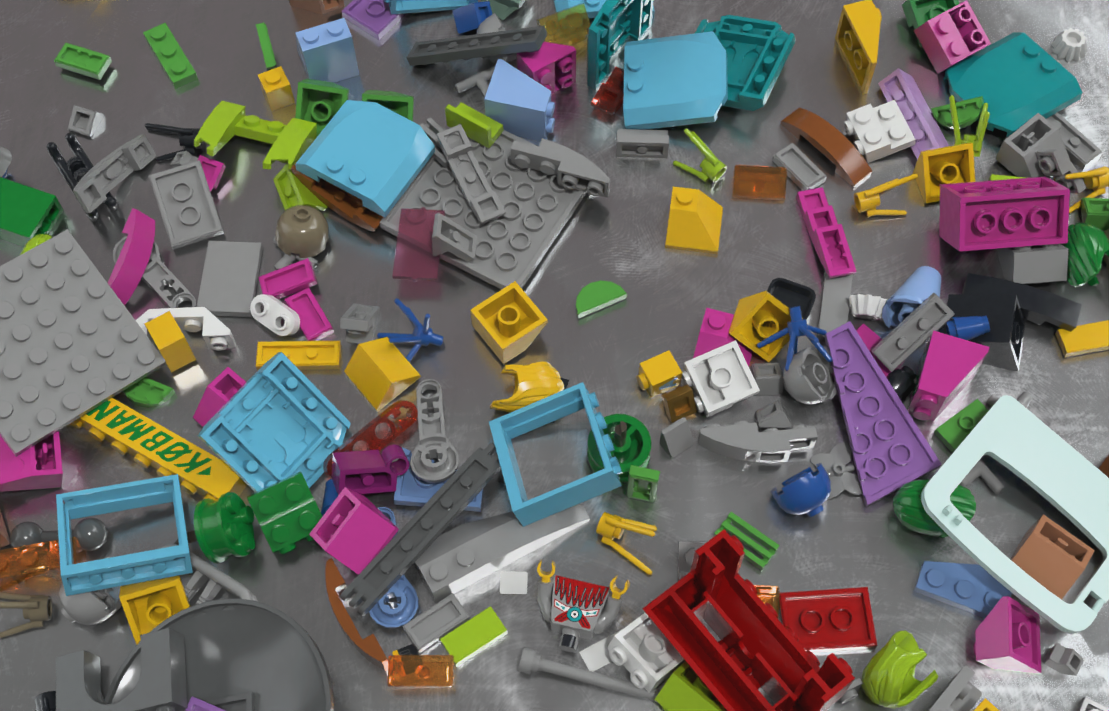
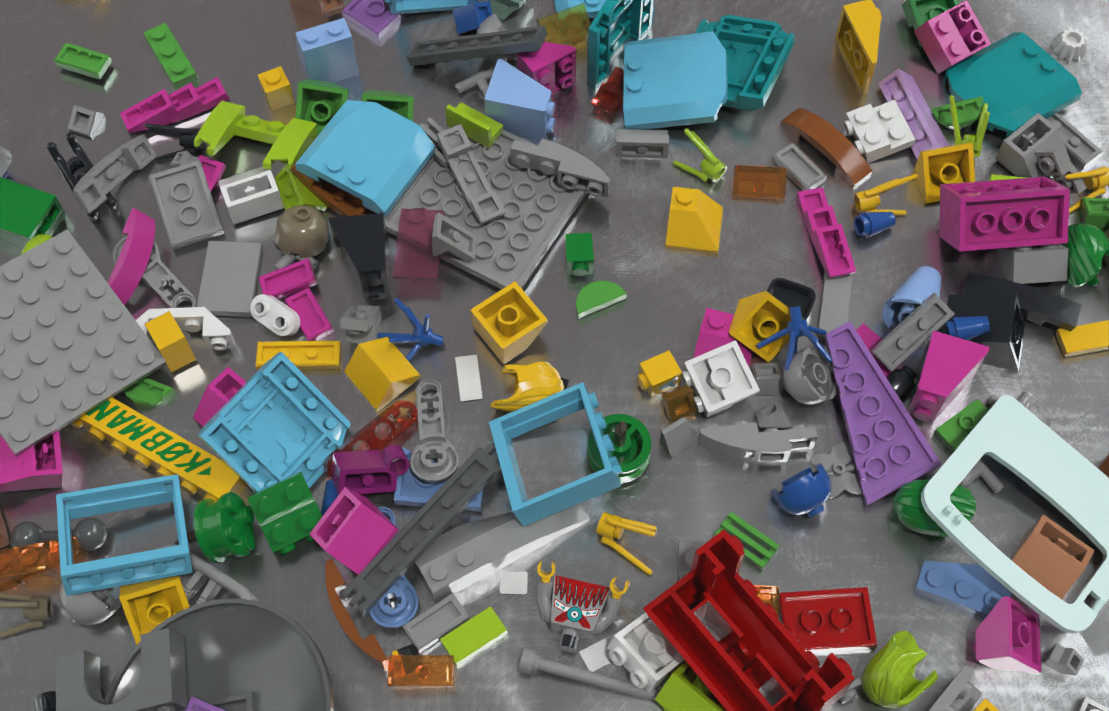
bright green tile [256,22,277,71] -> none
bright green plate [627,465,660,503] -> none
white piece [849,294,888,320] -> none
none -> dark pink slope [120,77,230,133]
none -> white slope [218,167,284,224]
none -> black slope [329,213,391,300]
none -> white sticker [455,354,483,402]
none -> green brick [565,233,594,277]
none -> blue cone [854,211,896,238]

